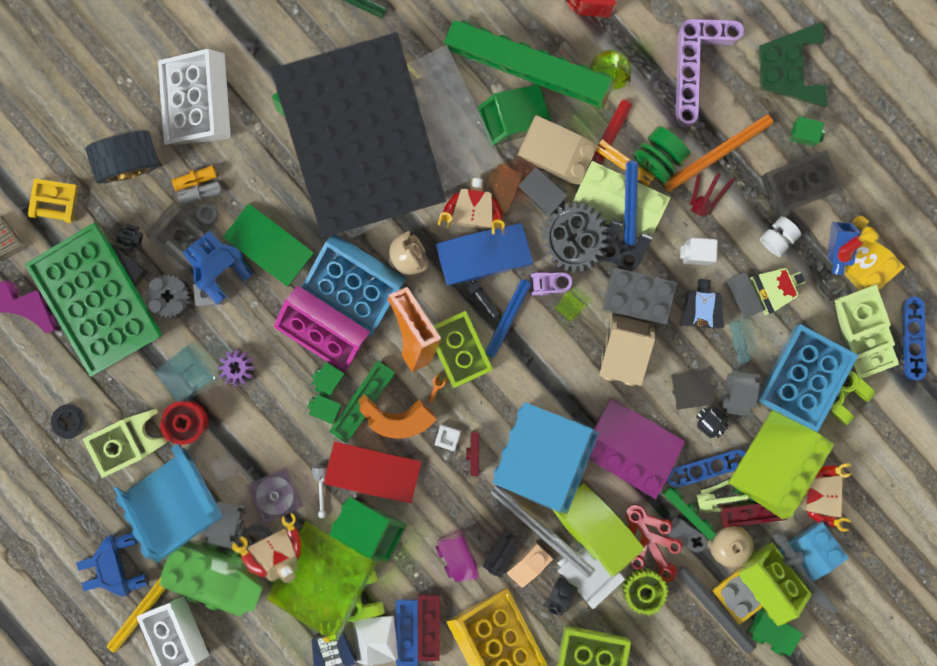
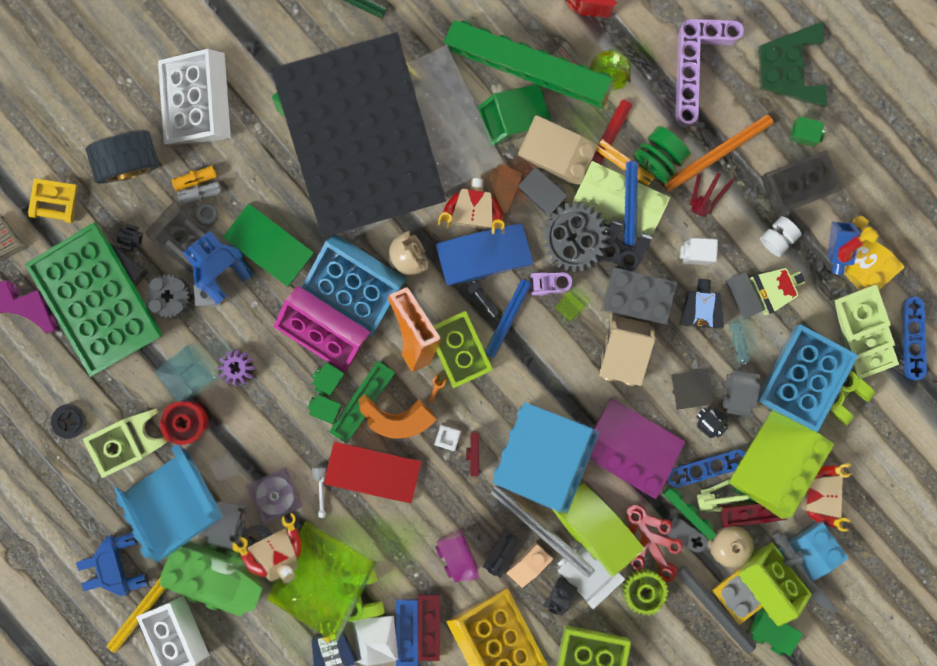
green slope [329,496,407,563] -> none

